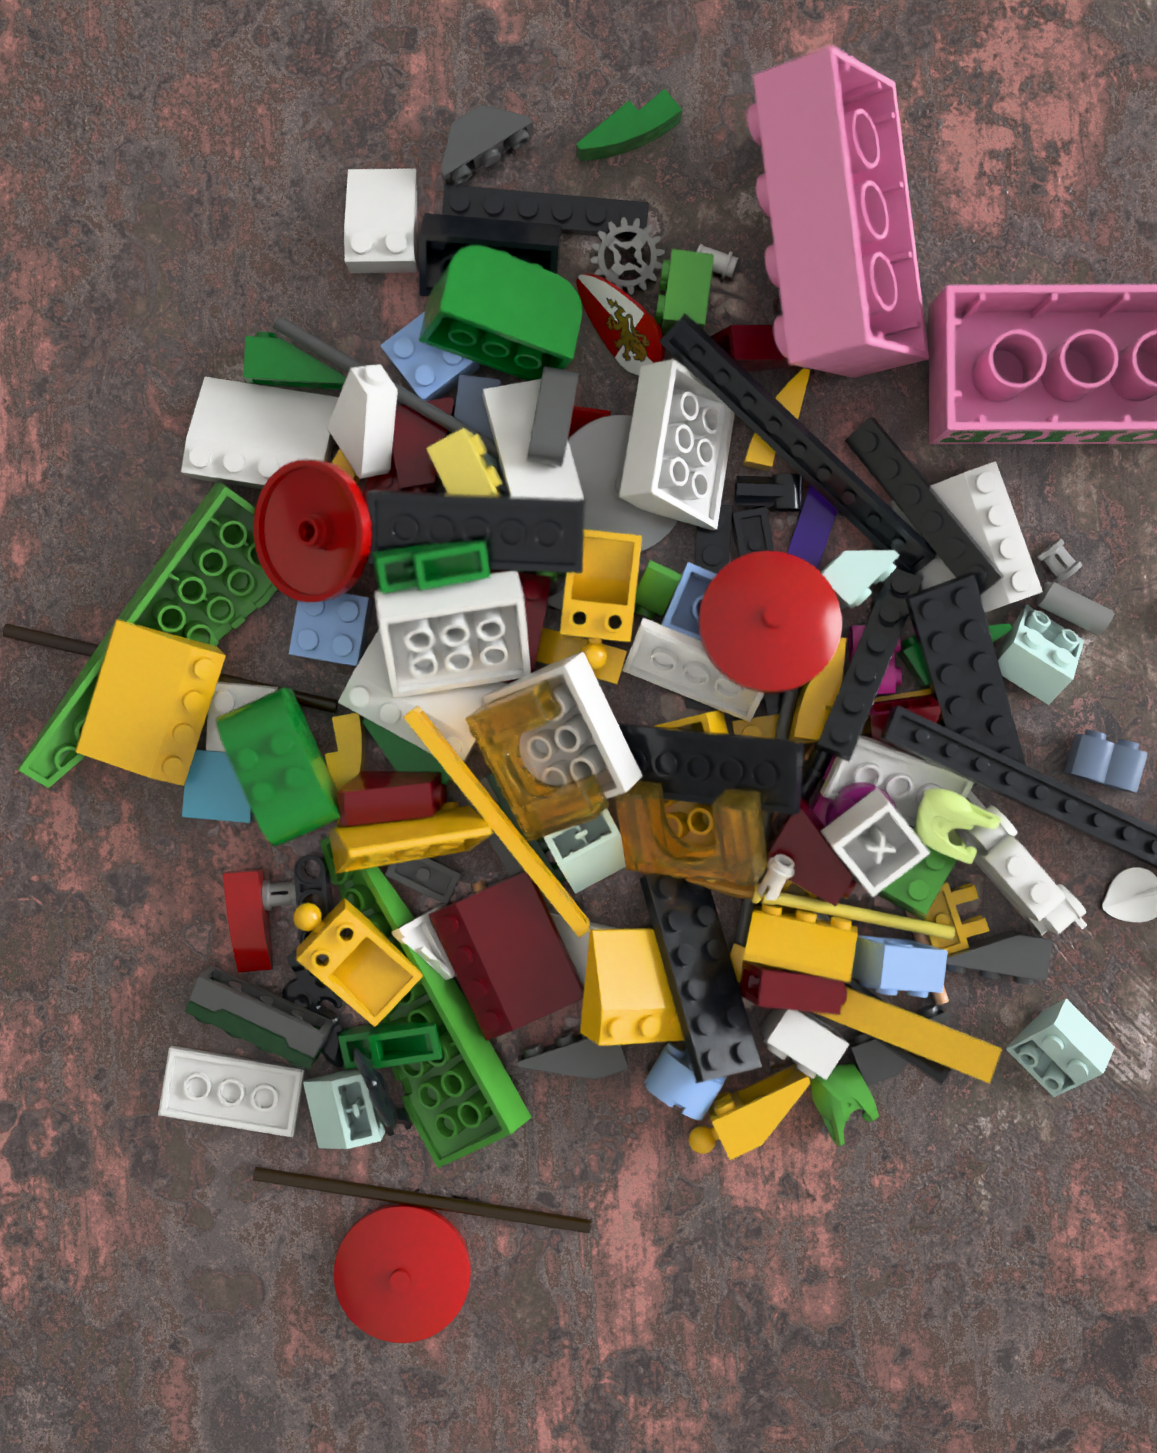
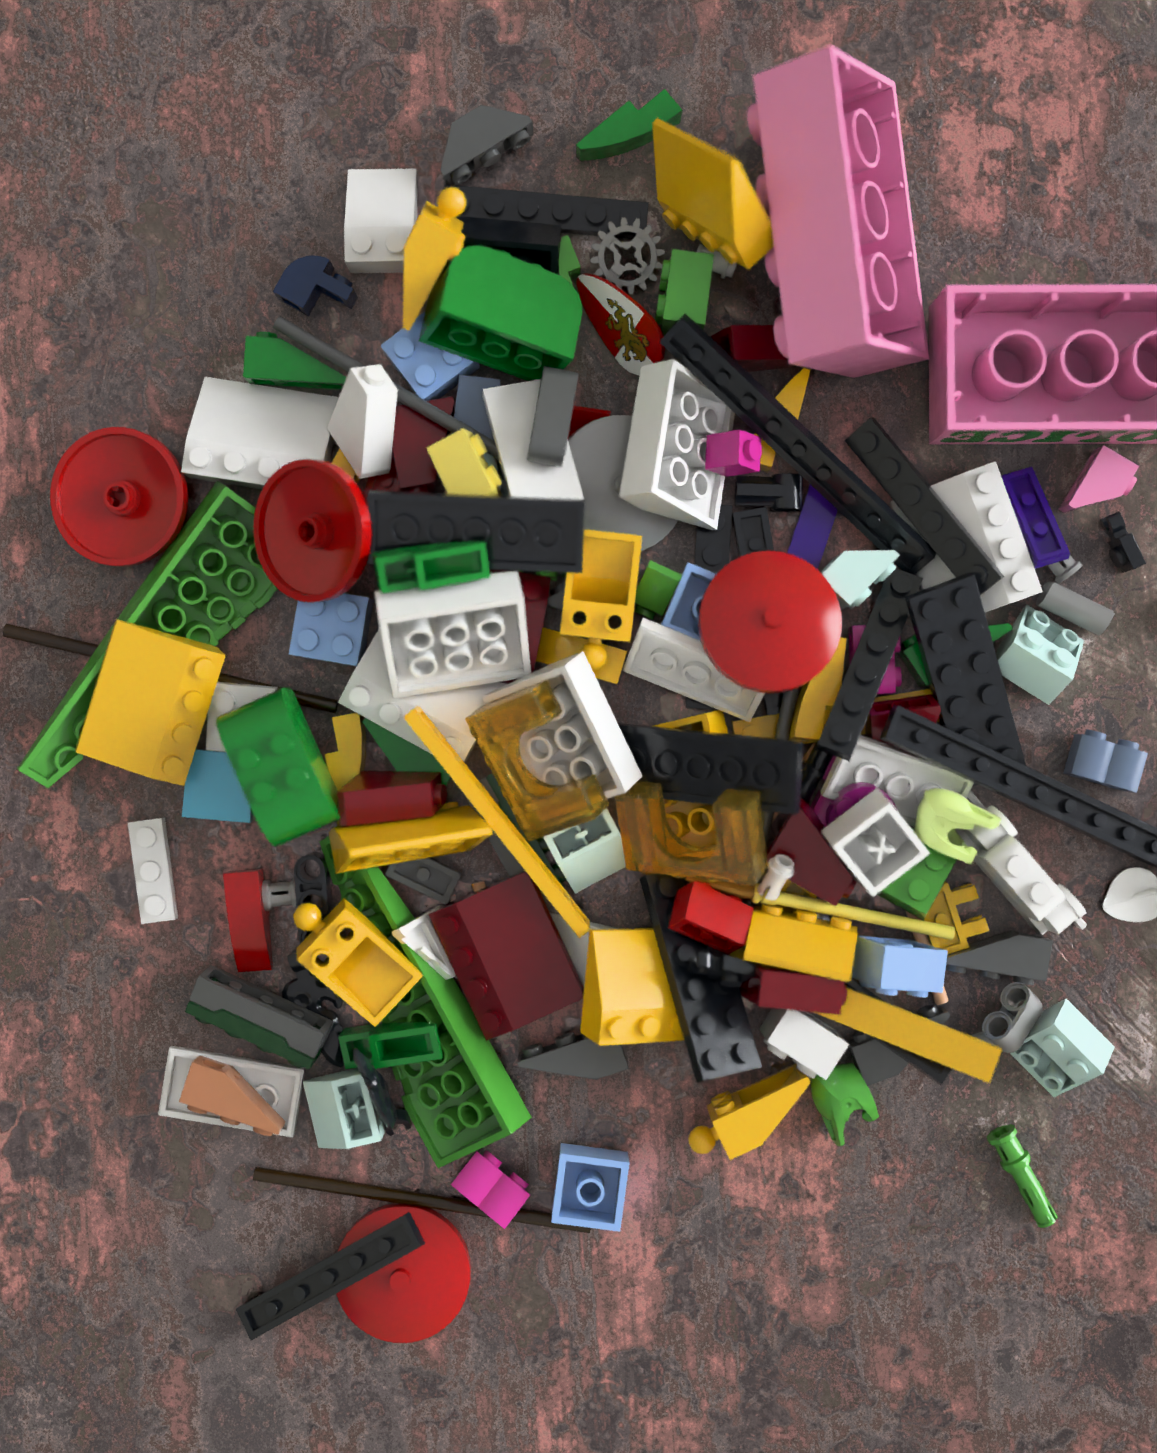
light blue brick [644,1042,727,1120] -> none
none -> red dish [50,427,188,567]
none -> white plate [128,817,178,924]
none -> nougat slope [179,1055,286,1136]
none -> black plate [236,1212,425,1341]
none -> dark blue brick [273,255,358,317]
none -> yellow slope [403,187,466,331]
none -> dark pink brick [451,1150,530,1229]
none -> light blue brick [551,1143,629,1232]
none -> bright green slope [559,235,581,287]
none -> yellow slope [652,118,774,270]
none -> red brick [668,881,754,954]
none -> black plate [688,952,756,987]
none -> dark pink brick [705,429,762,477]
none -> light grey beam [970,982,1043,1053]
none -> bright green pin [987,1124,1058,1228]
none -> dark purple tile [1001,466,1070,569]
none -> bright pink slope [1059,445,1139,513]
none -> black plate [1100,511,1146,573]

